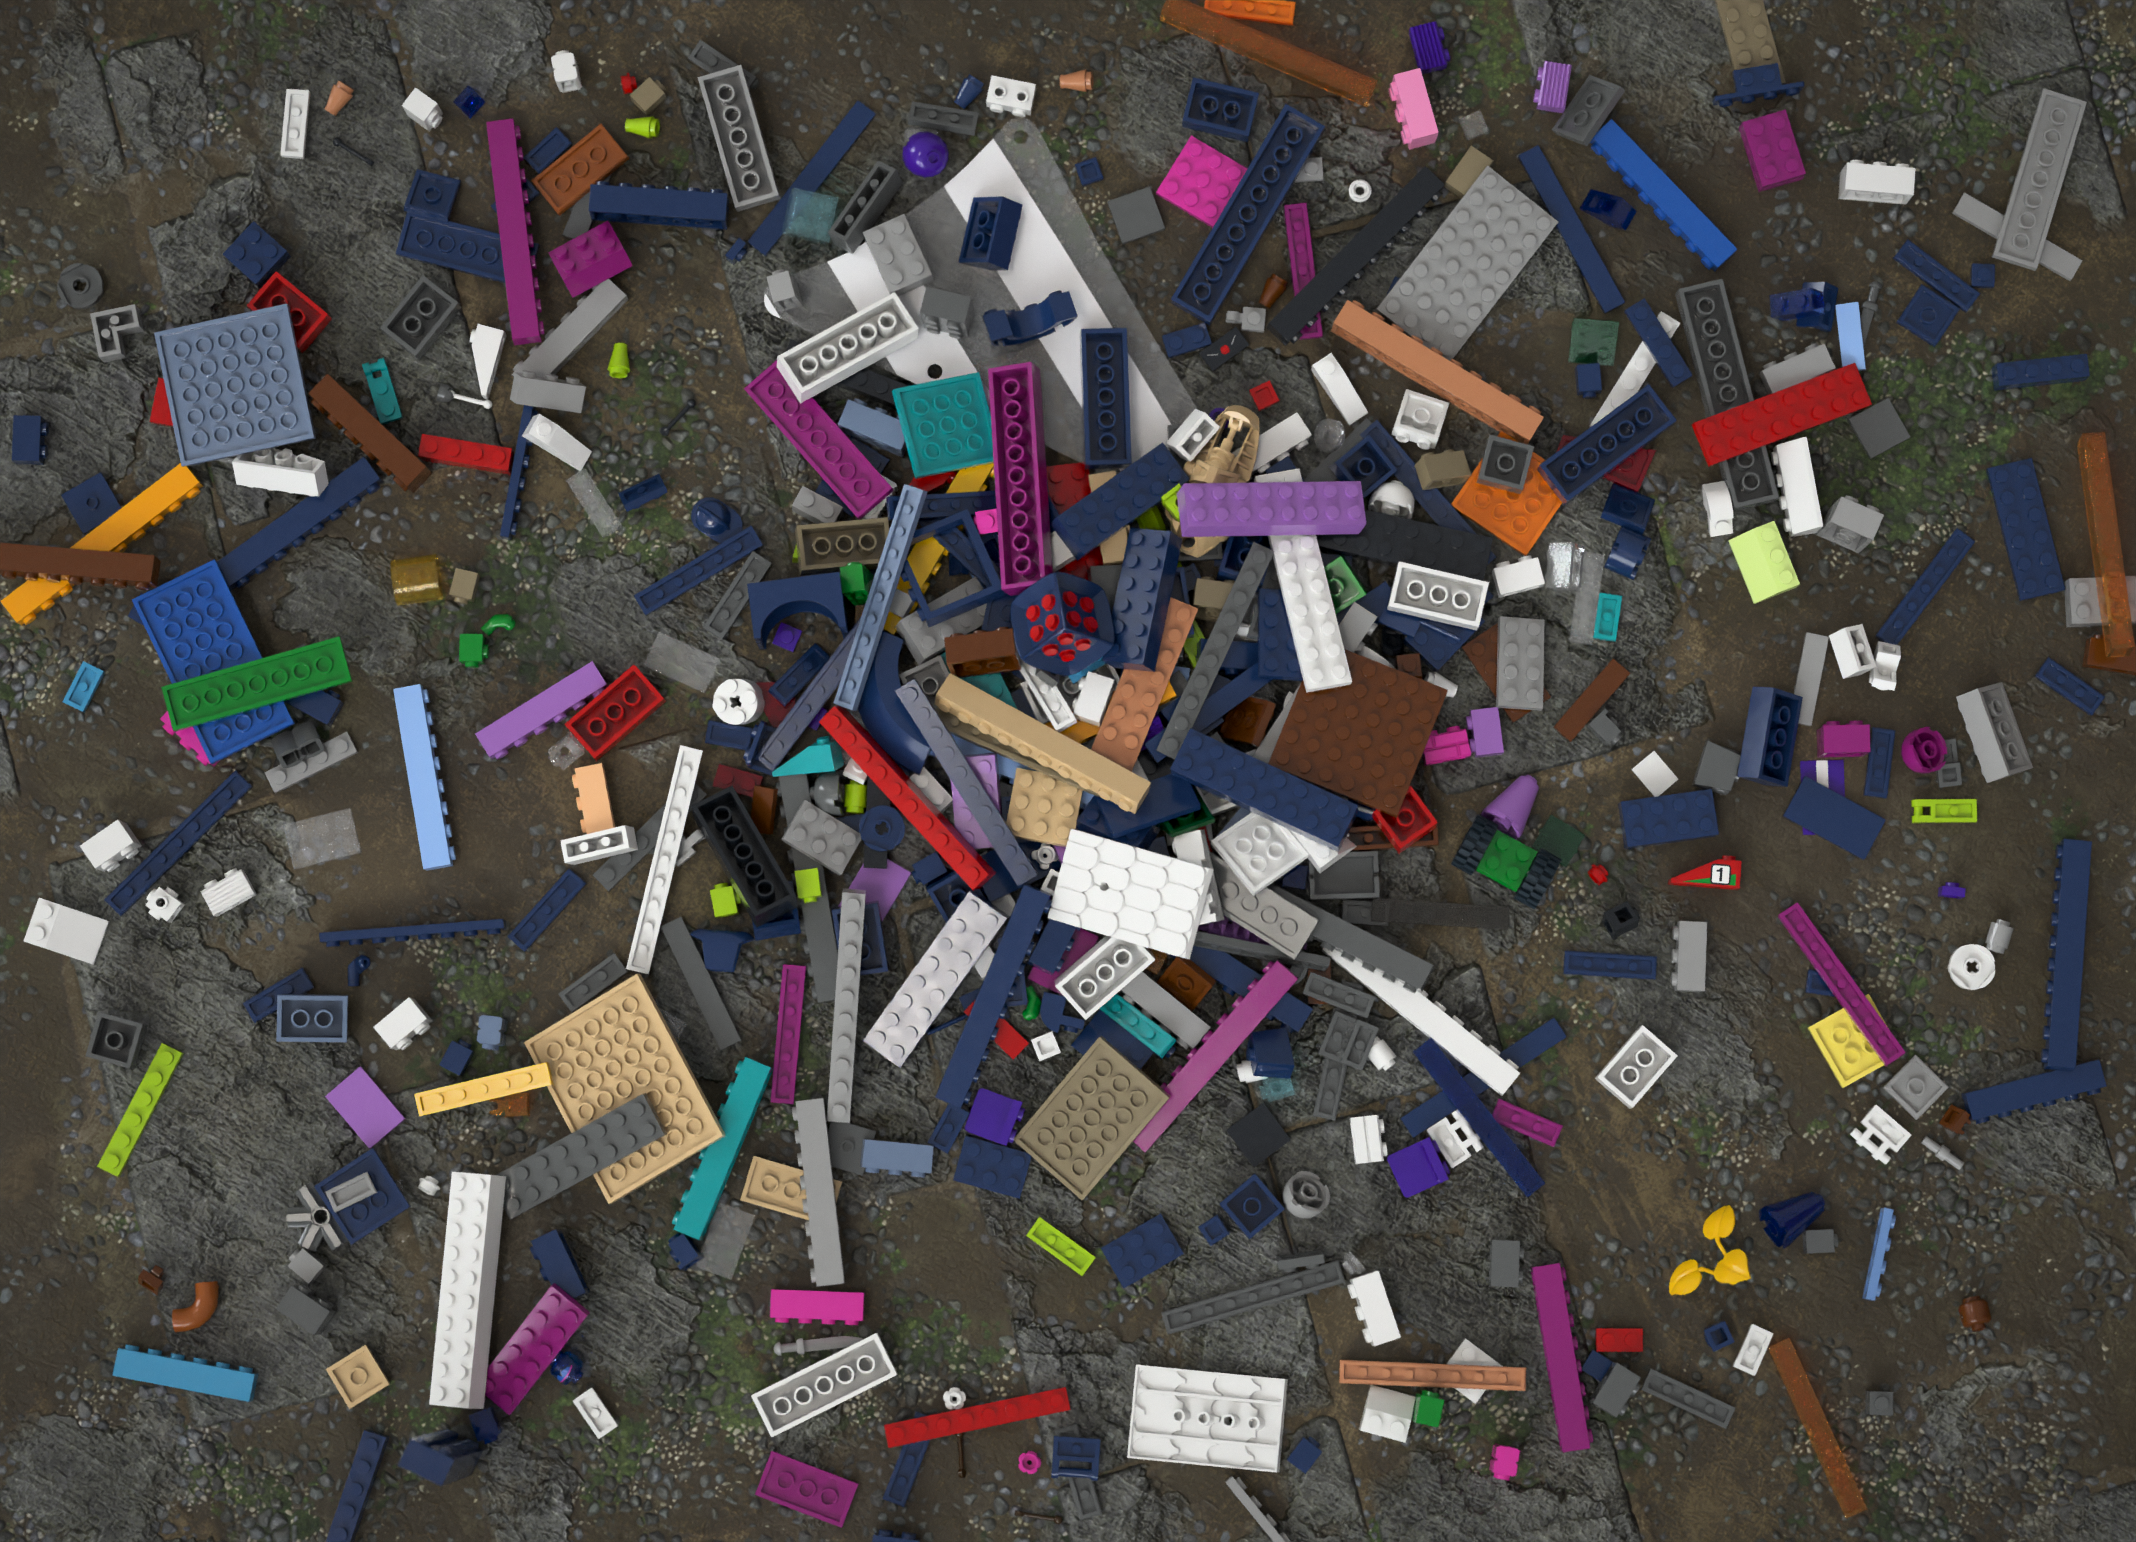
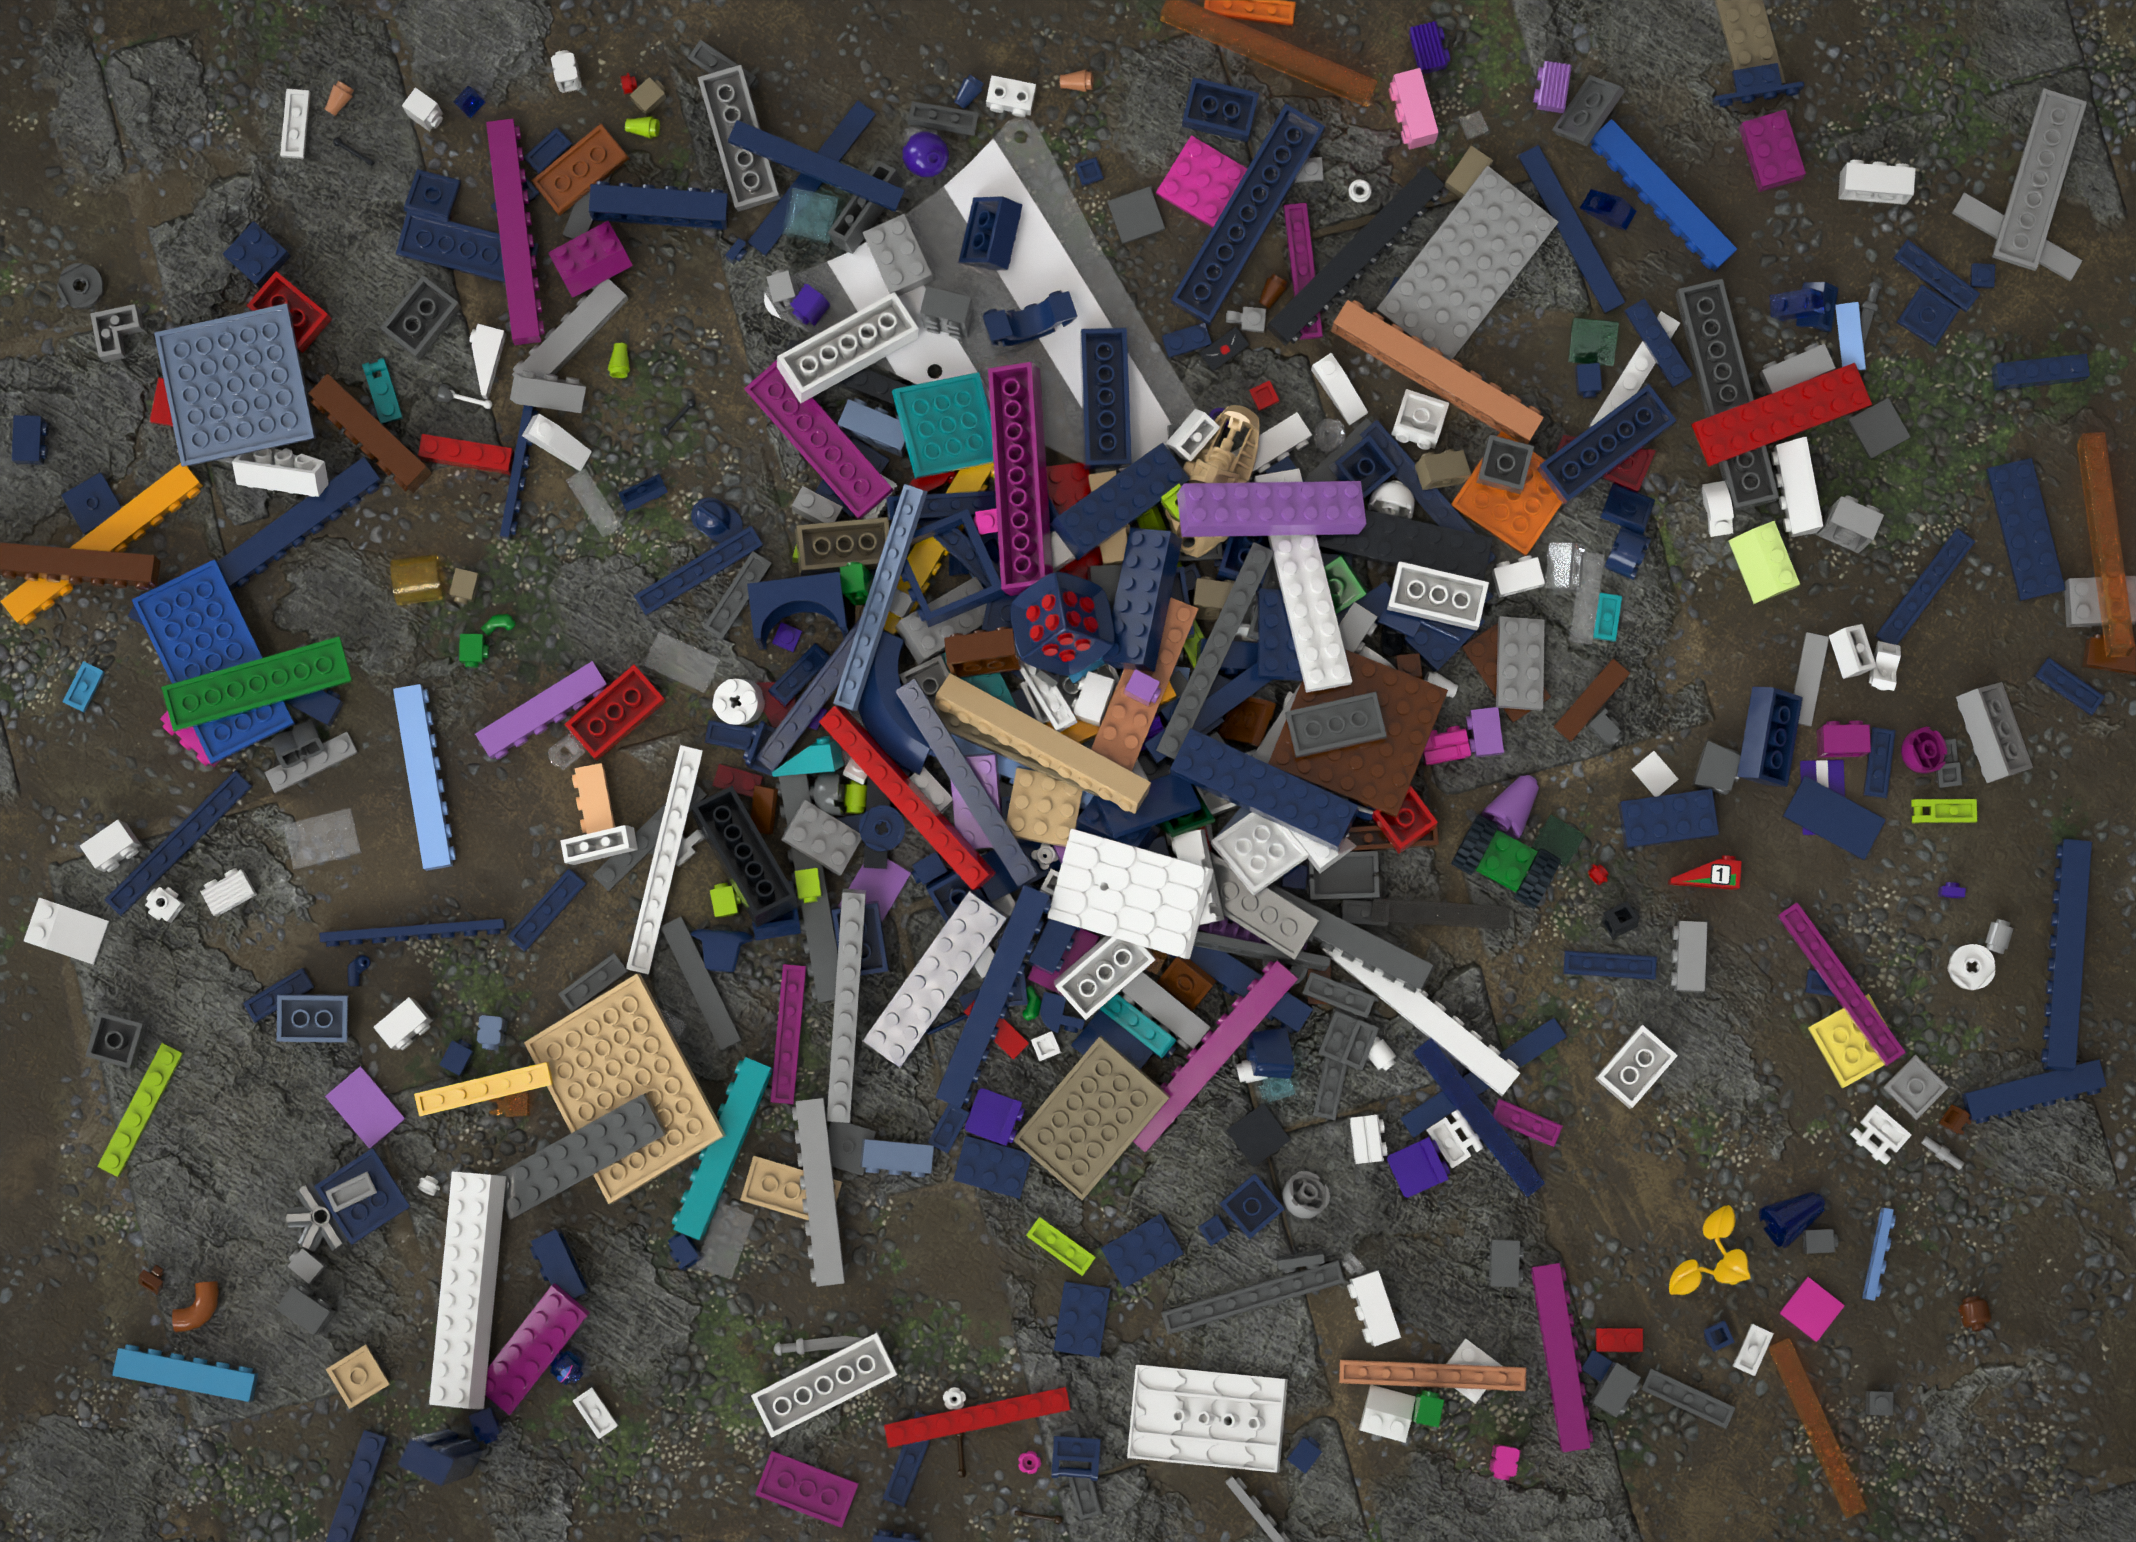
dark pink brick [770,1289,865,1325] -> none
none -> dark blue tile [728,120,905,212]
none -> dark purple brick [790,284,831,326]
none -> dark blue plate [1054,1281,1110,1358]
none -> medium lavender brick [1124,669,1162,707]
none -> dark grey plate [1285,692,1387,758]
none -> dark pink tile [1779,1277,1845,1342]

